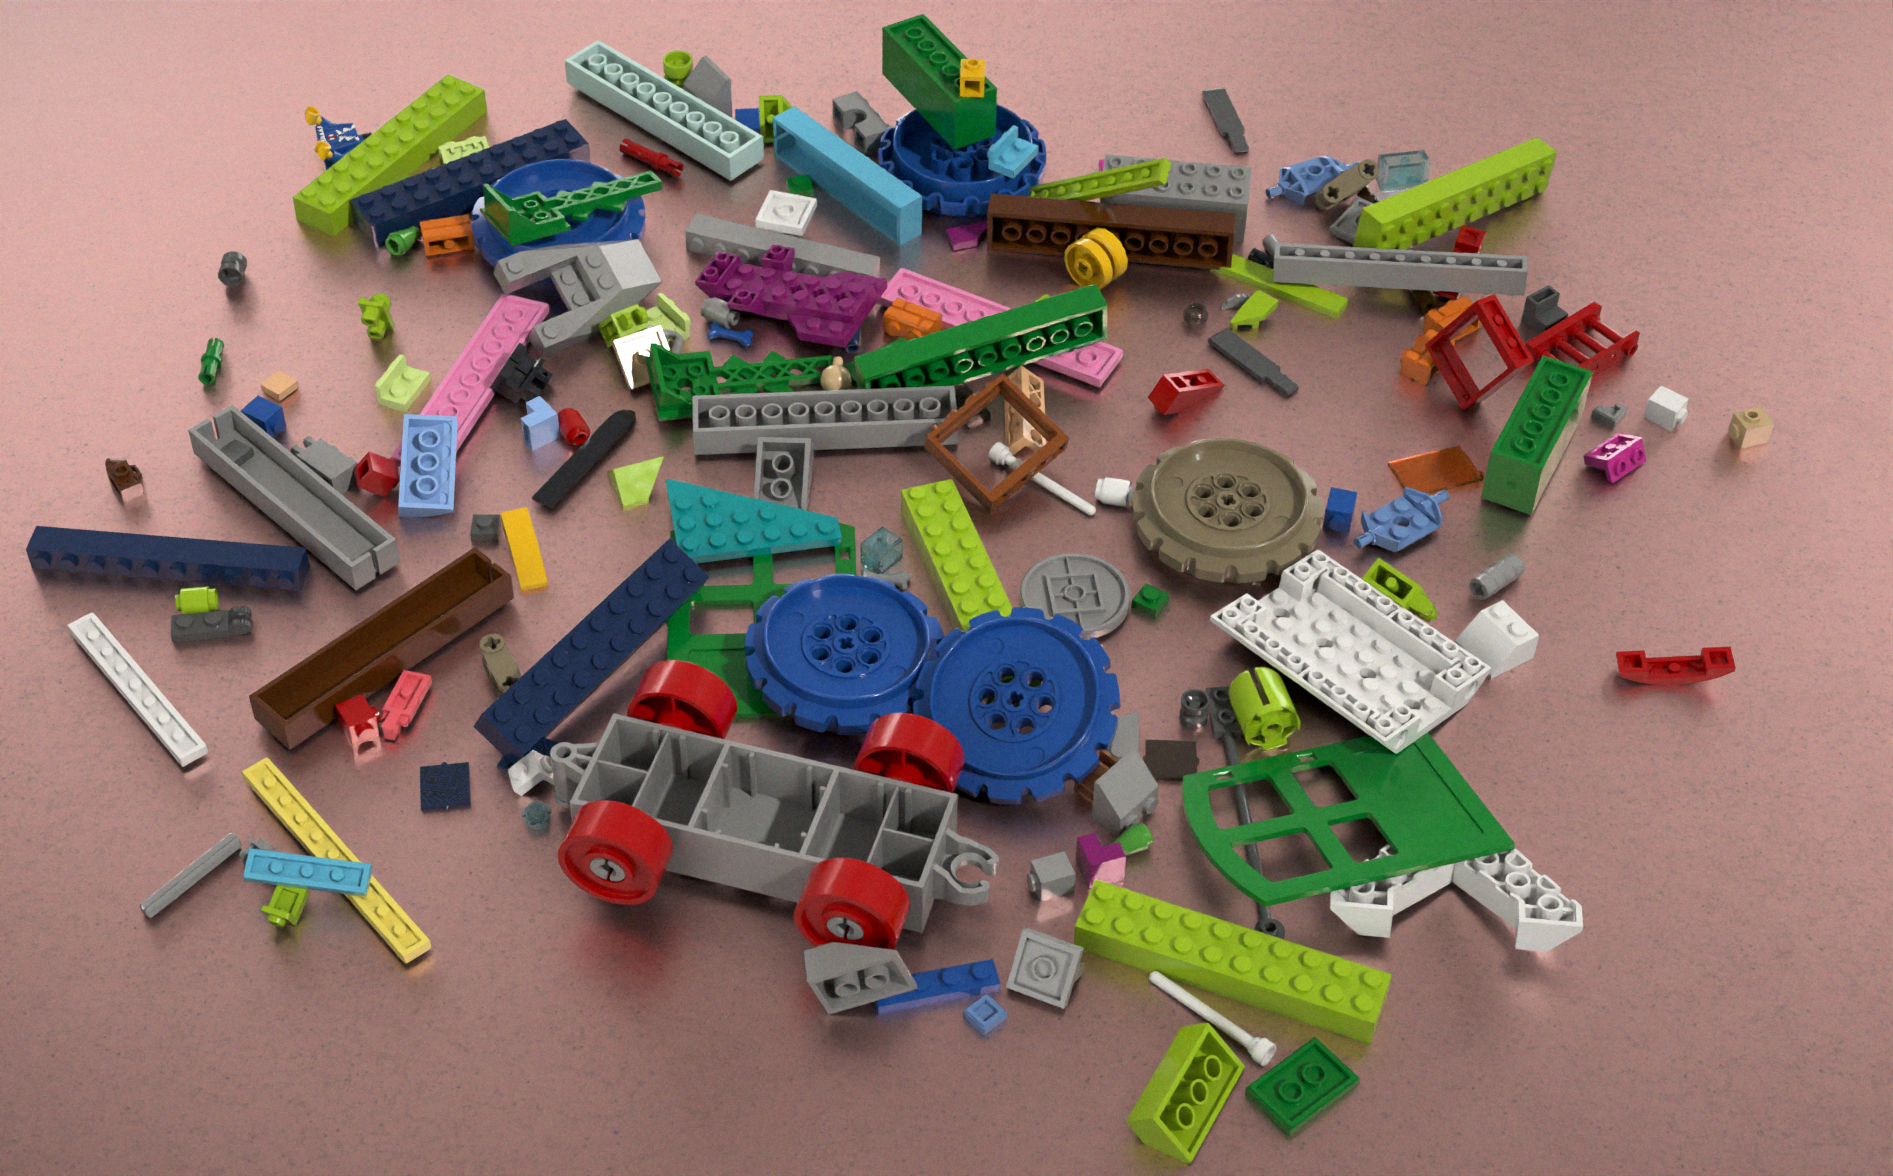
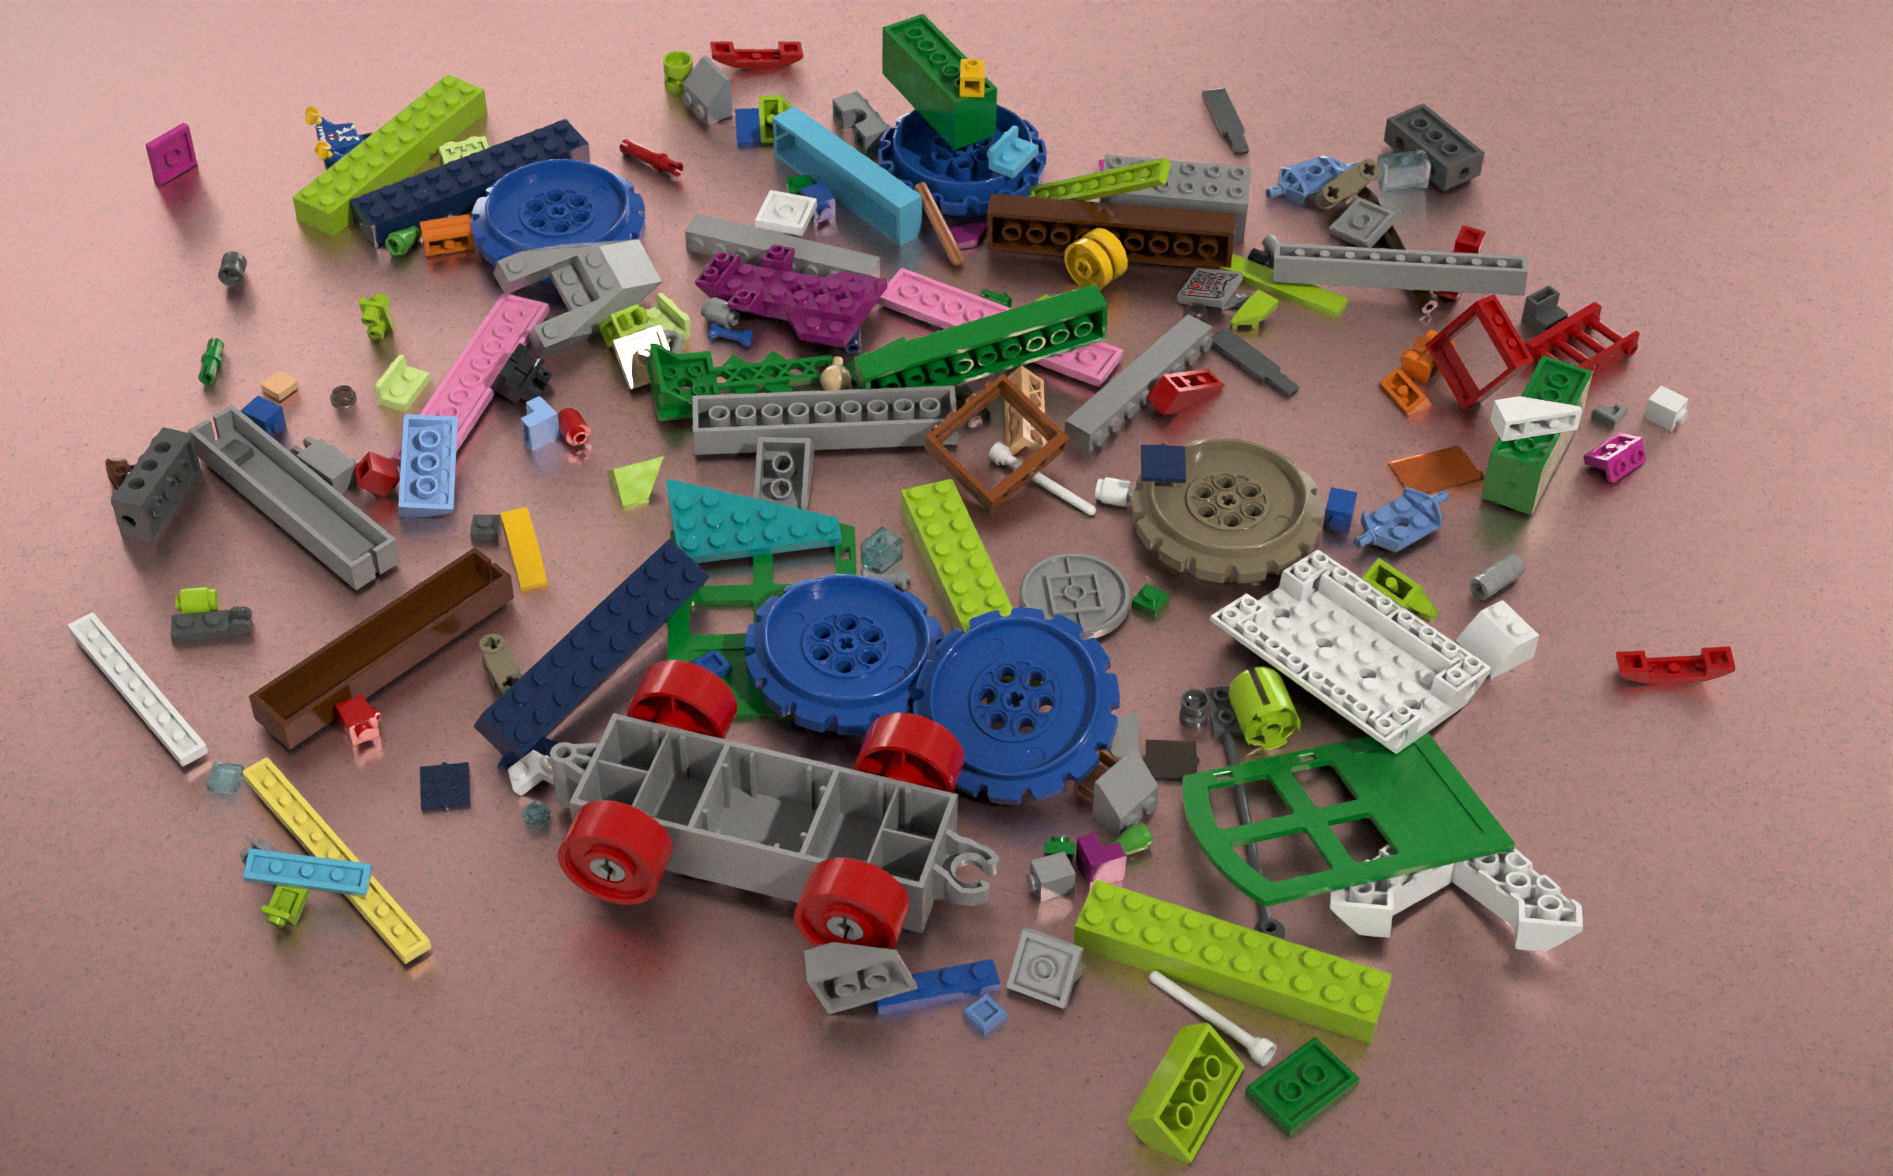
dark blue brick [26,526,310,591] -> none
light grey axle [140,833,241,918] -> none
coral hinge [381,670,432,740] -> none
green piece [480,171,662,246] -> none
black piece [532,410,636,508] -> none
light aqua brick [564,40,764,181] -> none
orange brick [883,297,942,340] -> none
lime brick [1353,137,1557,250] -> none
orange brick [1423,296,1481,341] -> none
tan brick [1728,406,1774,449] -> none
none -> dark grey brick [111,427,202,545]
none -> dark pink tile [145,122,197,186]
none -> clear light blue tile [205,762,244,794]
none -> clear smoke plate [330,385,357,409]
none -> blue tile [692,649,732,678]
none -> red slope [710,41,803,70]
none -> blue brick [800,182,836,224]
none -> nougat axle [914,182,965,267]
none -> green pin [979,289,1012,308]
none -> green plate [1044,836,1075,857]
none -> light grey brick [1064,314,1213,453]
none -> dark blue piece [1141,443,1186,484]
none -> light grey tile [1177,268,1243,308]
none -> orange slope [1379,367,1433,416]
none -> dark grey brick [1384,103,1485,191]
none -> white slope [1490,396,1582,441]

